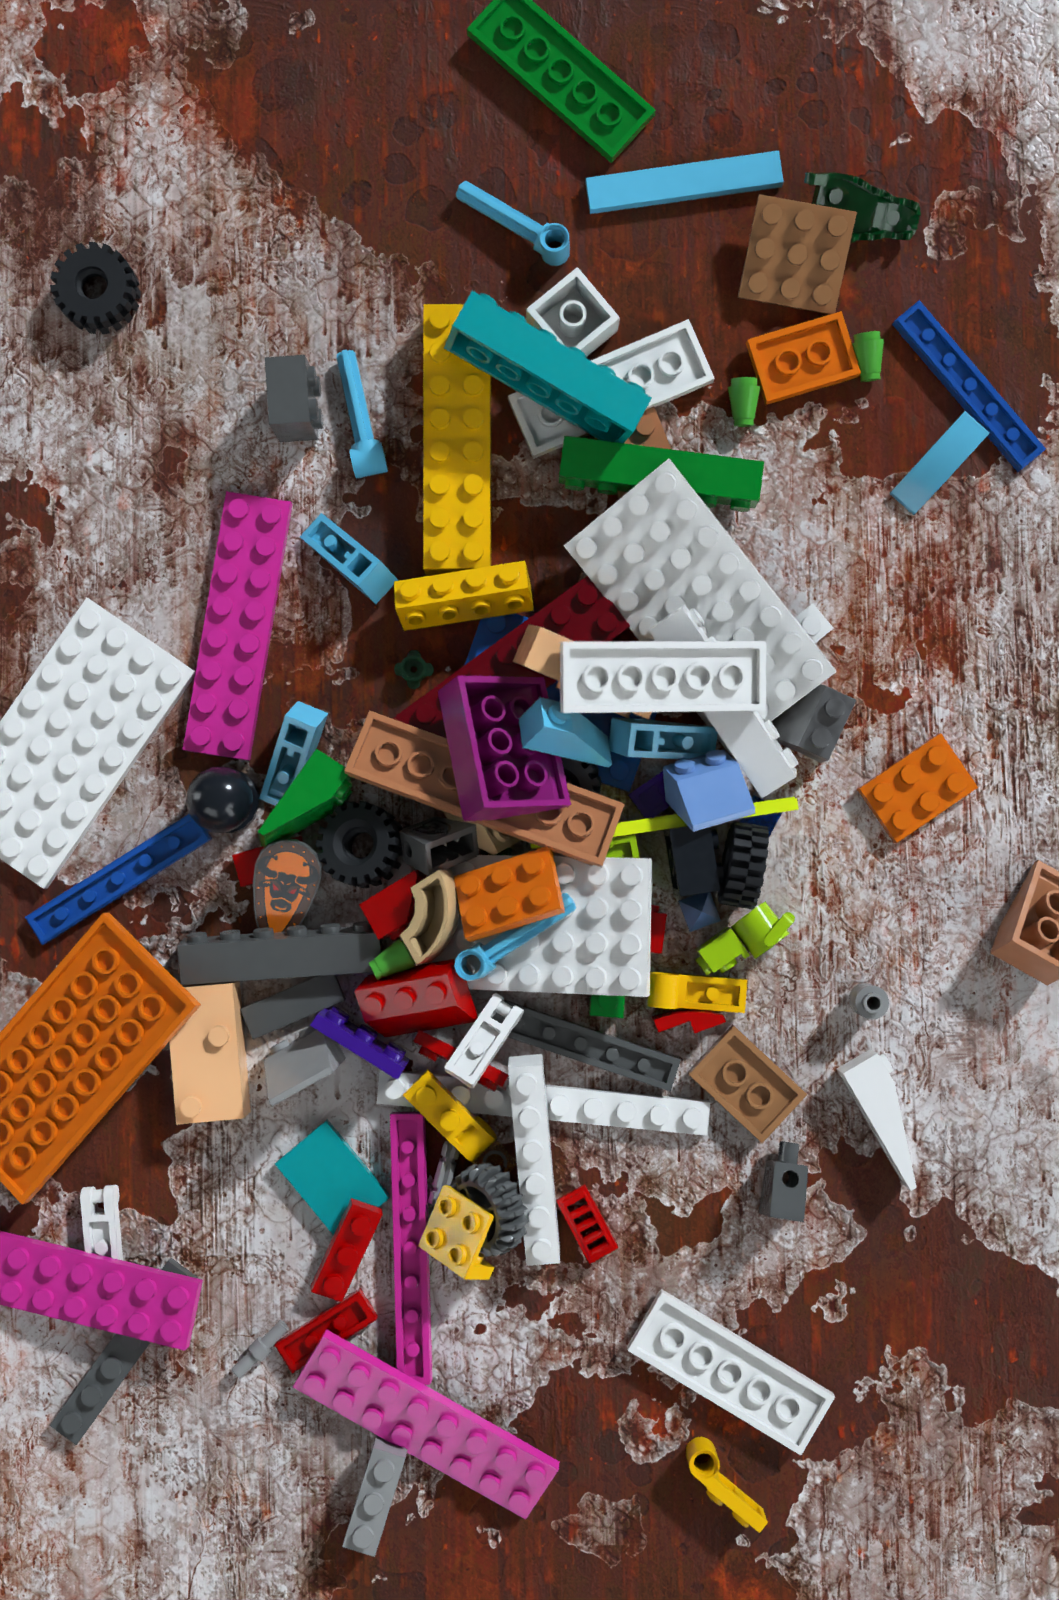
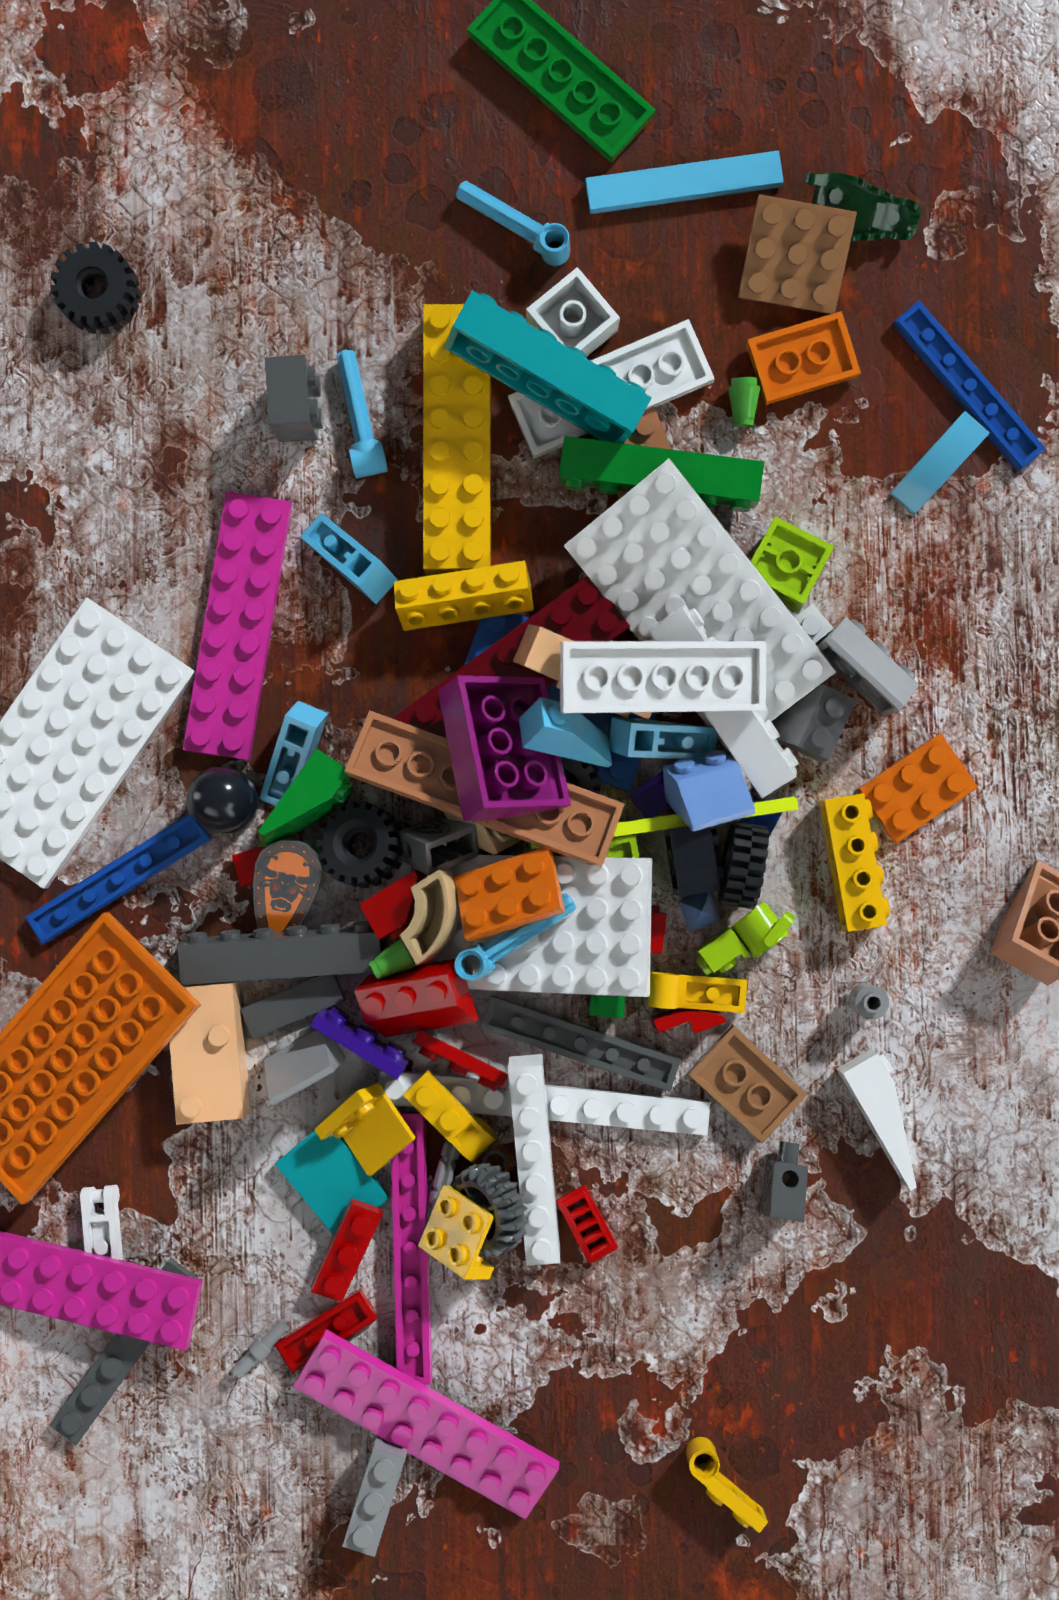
clear green plate [394,650,434,689] -> none
white plate [444,993,524,1089] -> none
white plate [627,1289,835,1455] -> none
bright green cone [852,331,884,382] -> none
none -> yellow bracket [314,1083,415,1176]
none -> lime piece [750,516,835,614]
none -> light grey slope [817,617,919,717]
none -> yellow brick [818,793,890,932]

